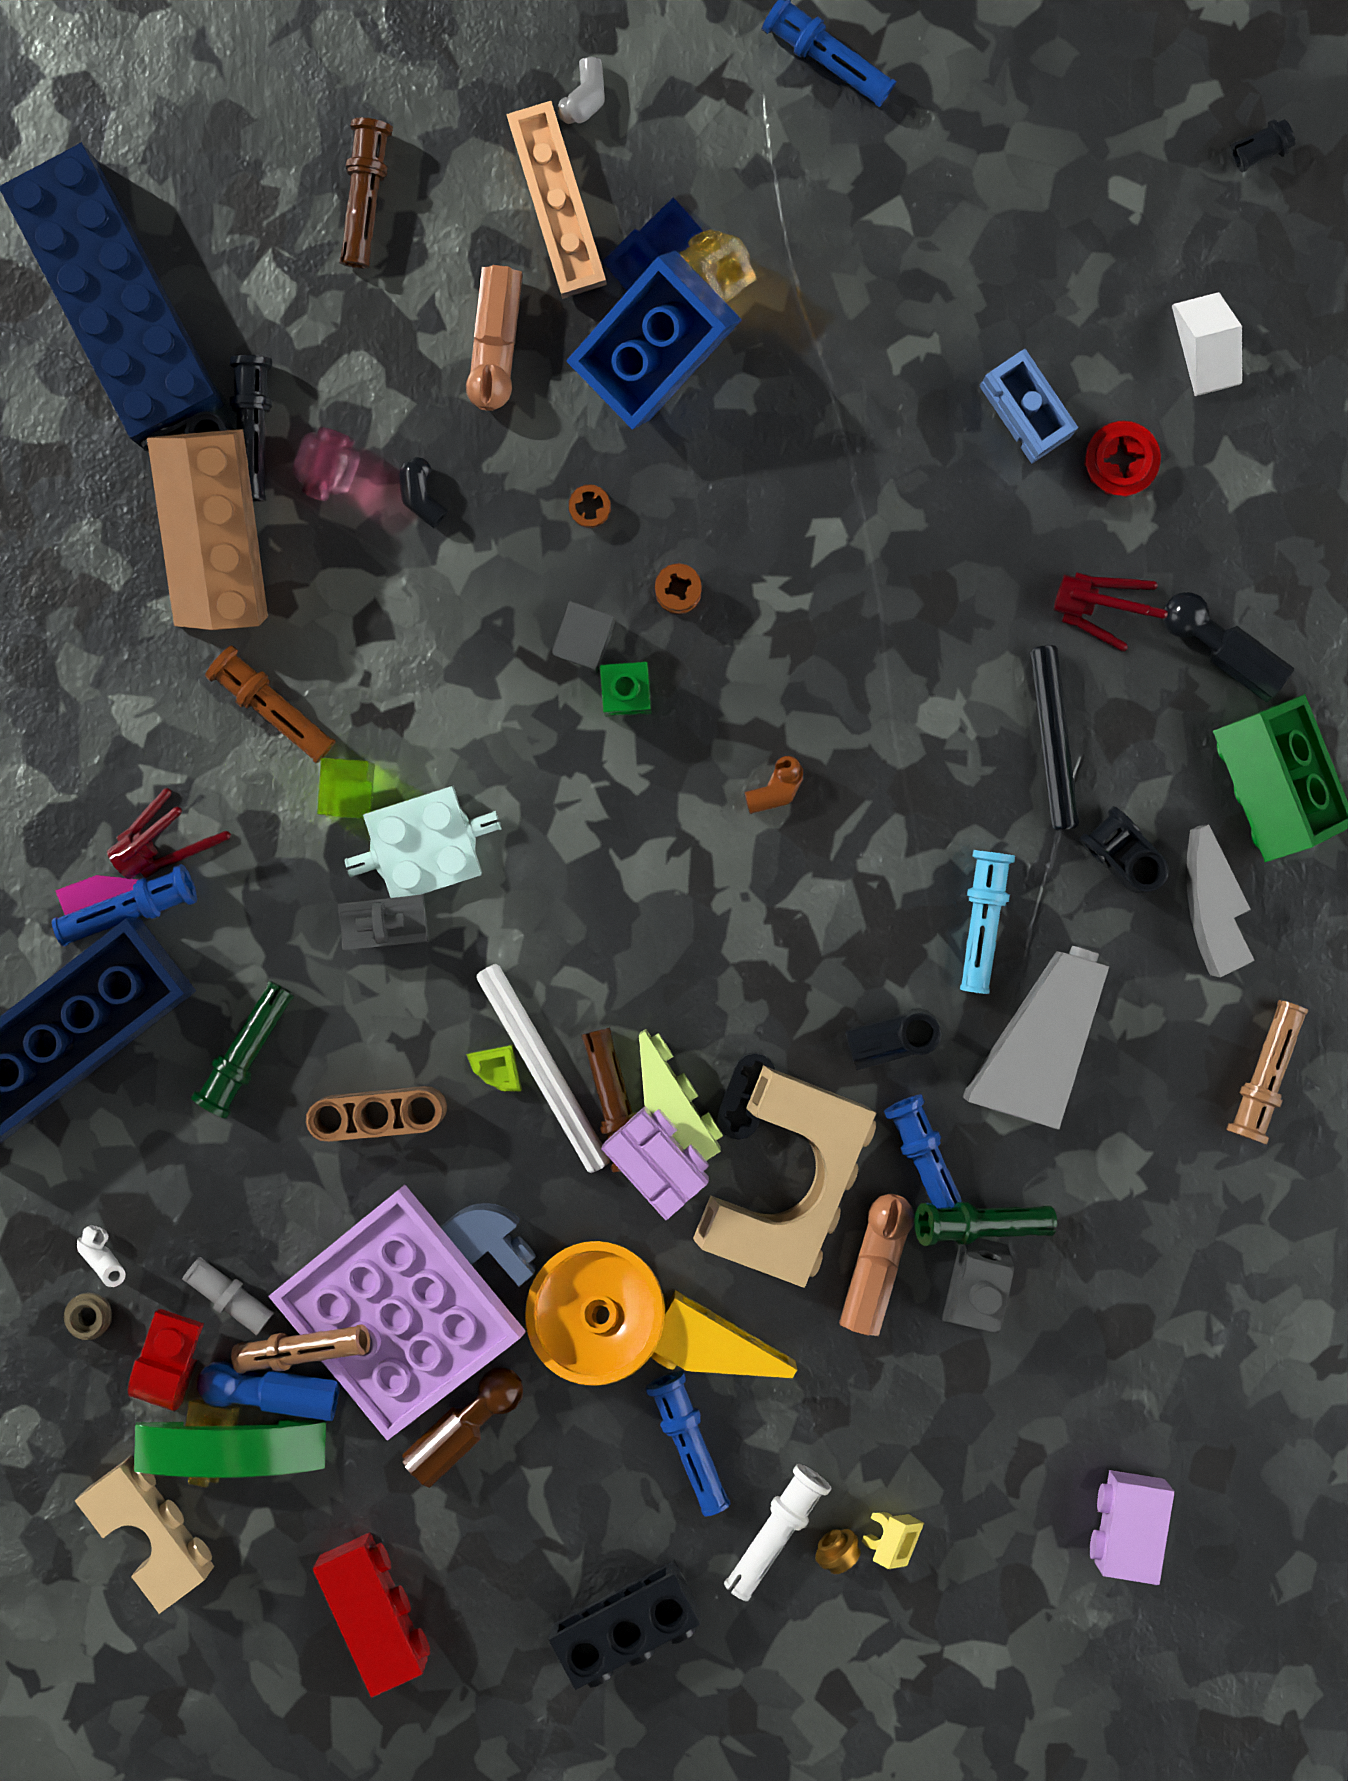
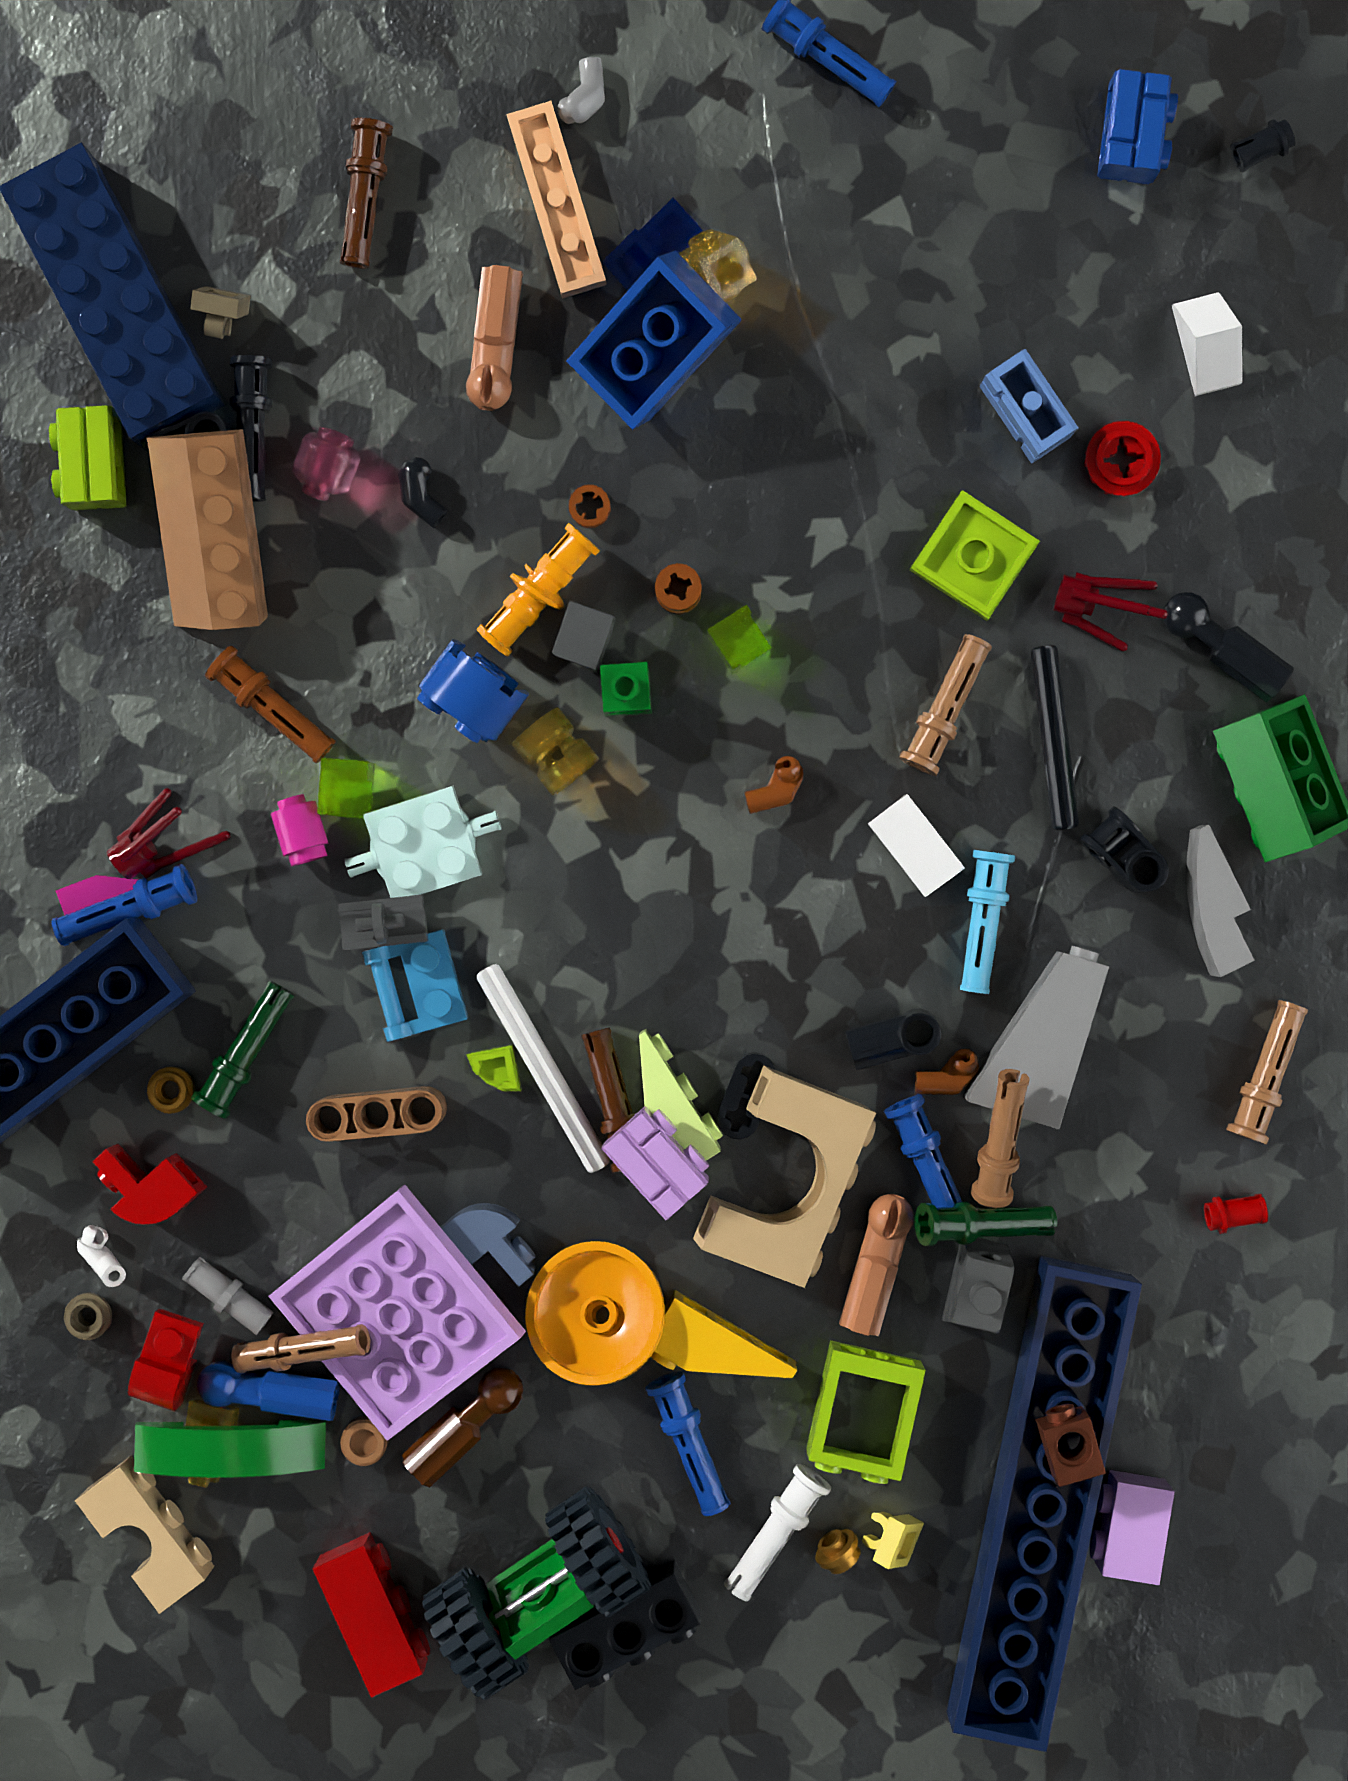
none -> lime brick [49,405,127,510]
none -> red brick [92,1144,207,1224]
none -> pearl gold plate [147,1067,195,1114]
none -> dark tan tile [190,286,251,339]
none -> dark pink brick [270,794,328,866]
none -> medium nougat tile [340,1416,389,1466]
none -> dark azure plate [362,929,469,1042]
none -> blue brick [417,639,529,743]
none -> black plate [422,1486,651,1700]
none -> light orange piece [476,523,600,657]
none -> clear yellow wheel [511,707,599,796]
none -> clear neon green panel [707,604,772,675]
none -> lime window [806,1340,926,1484]
none -> white slope [868,794,965,897]
none -> medium nougat pin [899,634,992,776]
none -> lime tile [909,490,1040,621]
none -> dark orange arm [915,1048,979,1095]
none -> dark blue brick [947,1256,1142,1752]
none -> medium nougat pin [971,1069,1029,1208]
none -> copper brick [1036,1404,1106,1487]
none -> blue brick [1097,69,1178,184]
none -> red pin [1204,1194,1268,1234]

